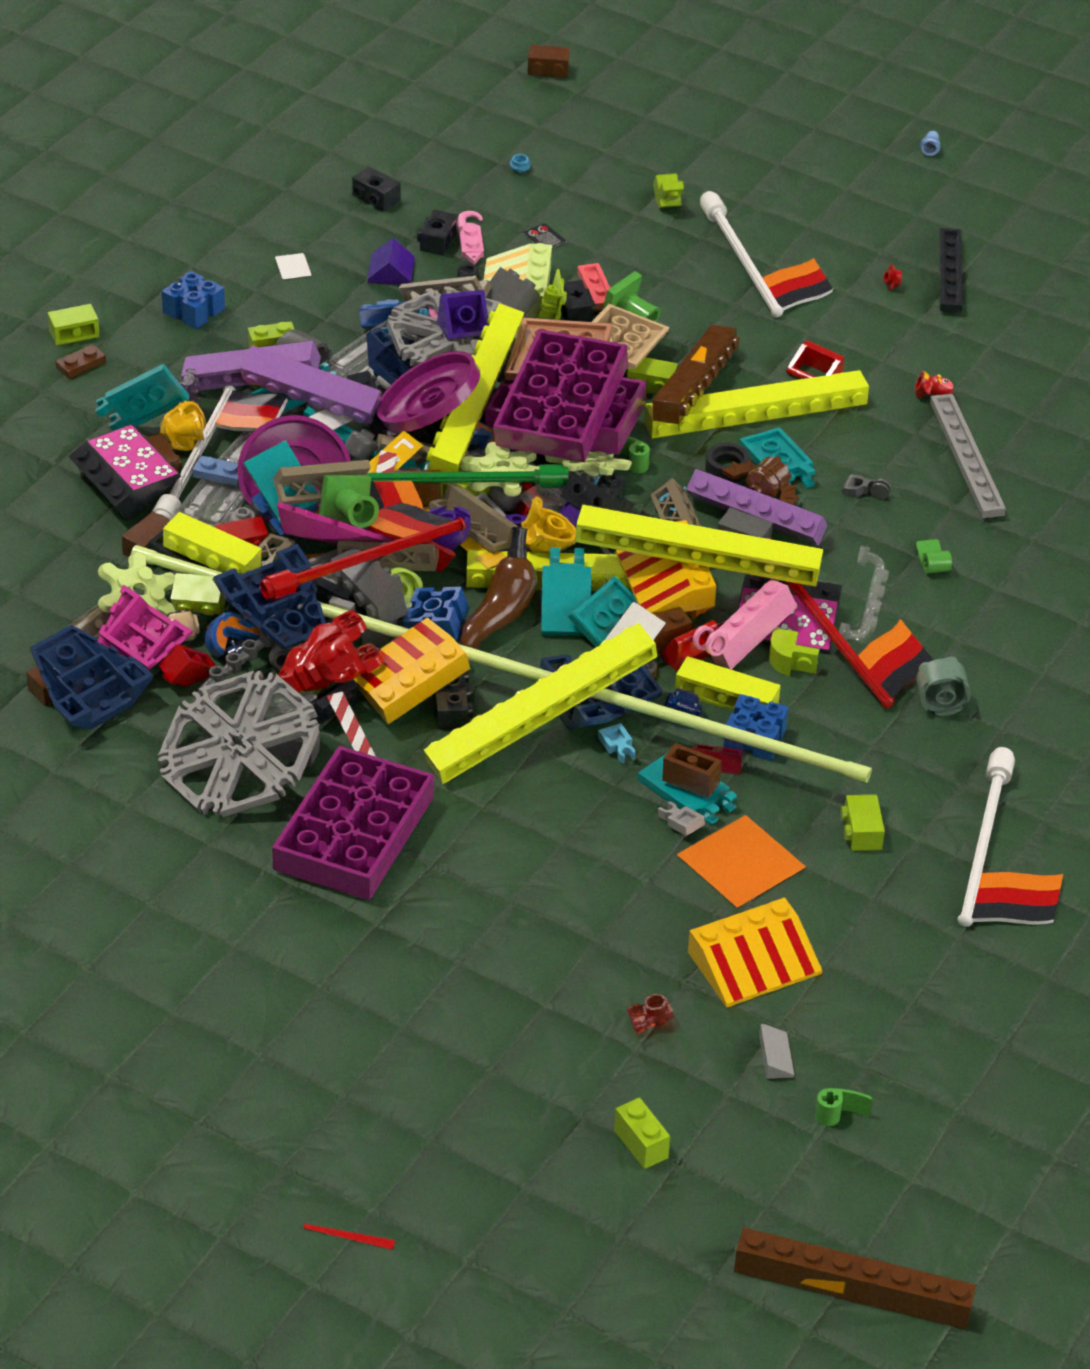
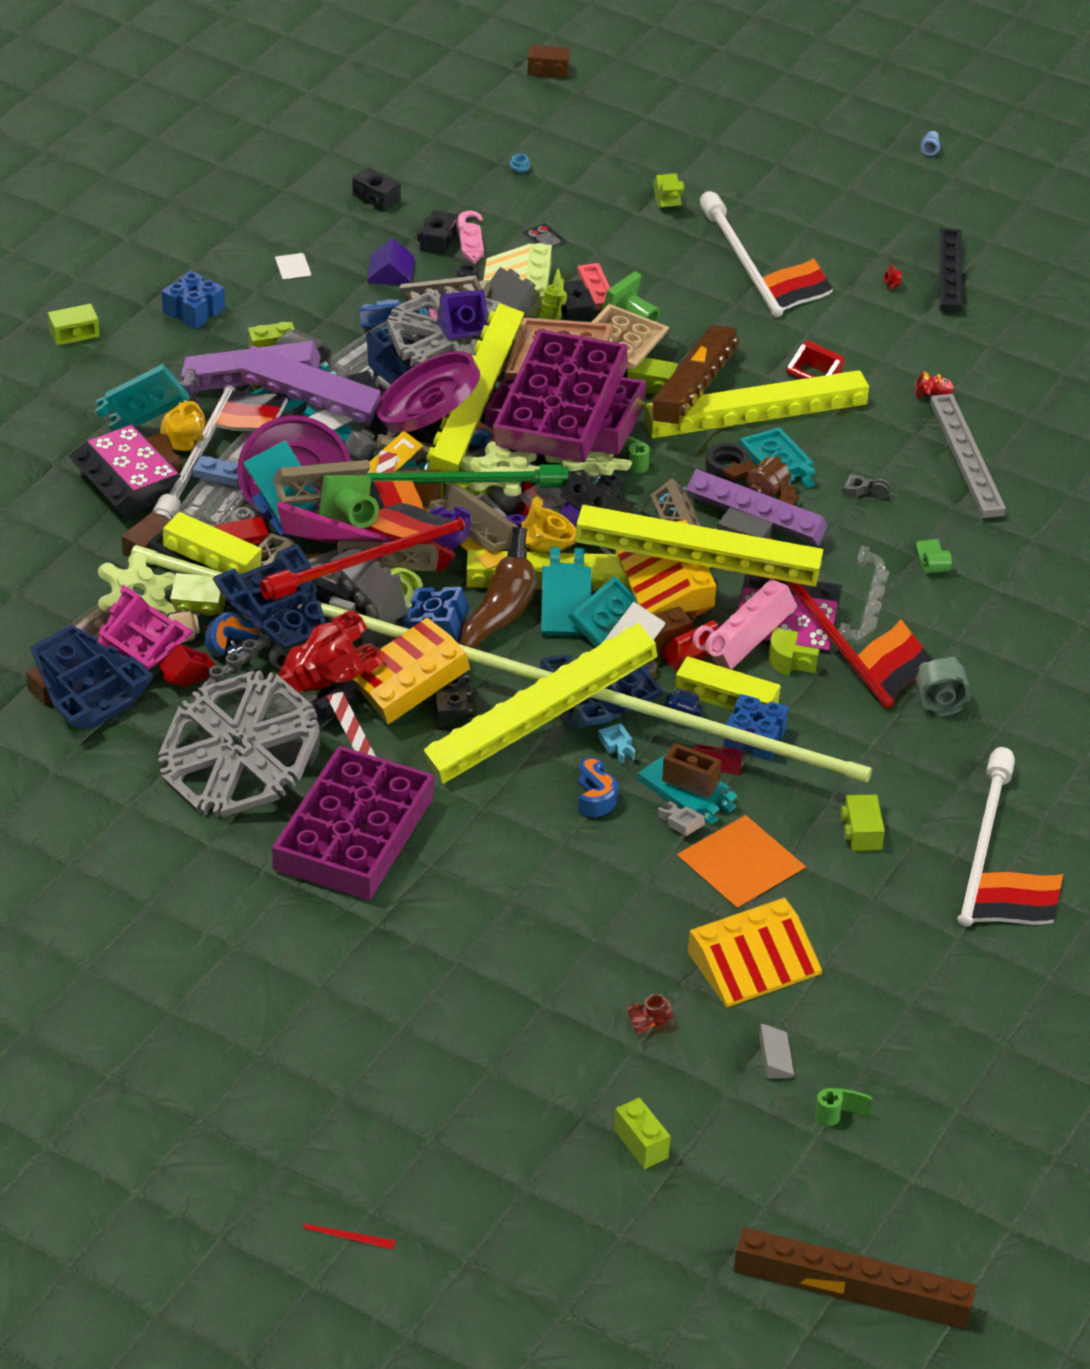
reddish brown plate [55,344,106,379] -> none
none -> blue animal [578,758,619,817]

